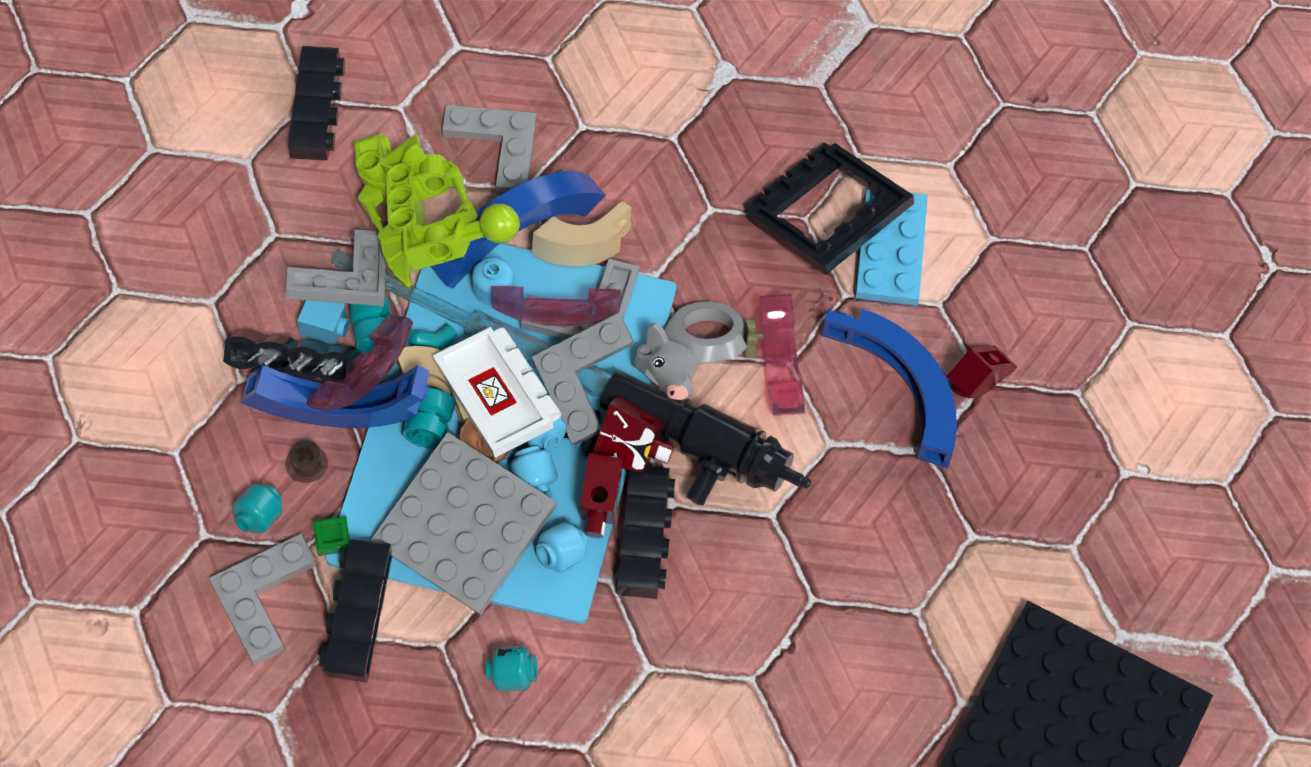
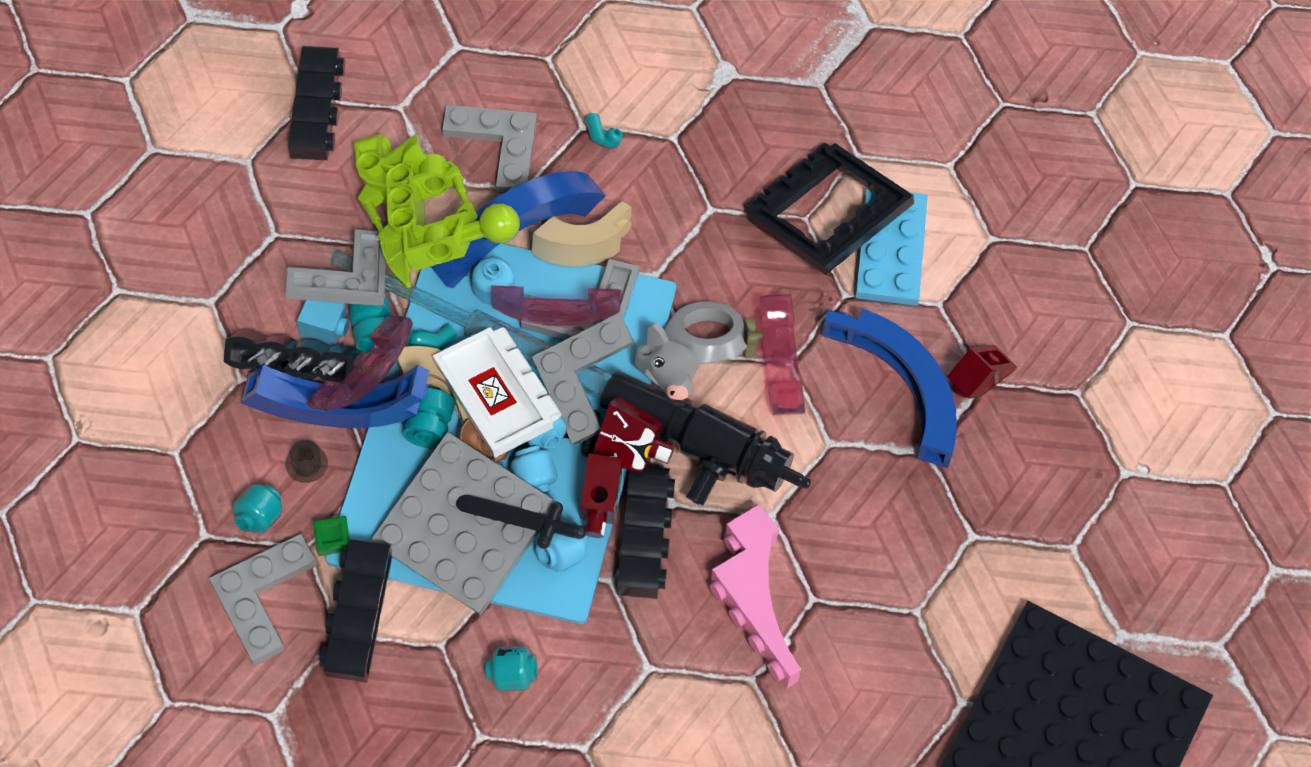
none -> black sword [456,495,586,549]
none -> teal arm [585,113,623,149]
none -> bright pink arch [710,504,801,689]

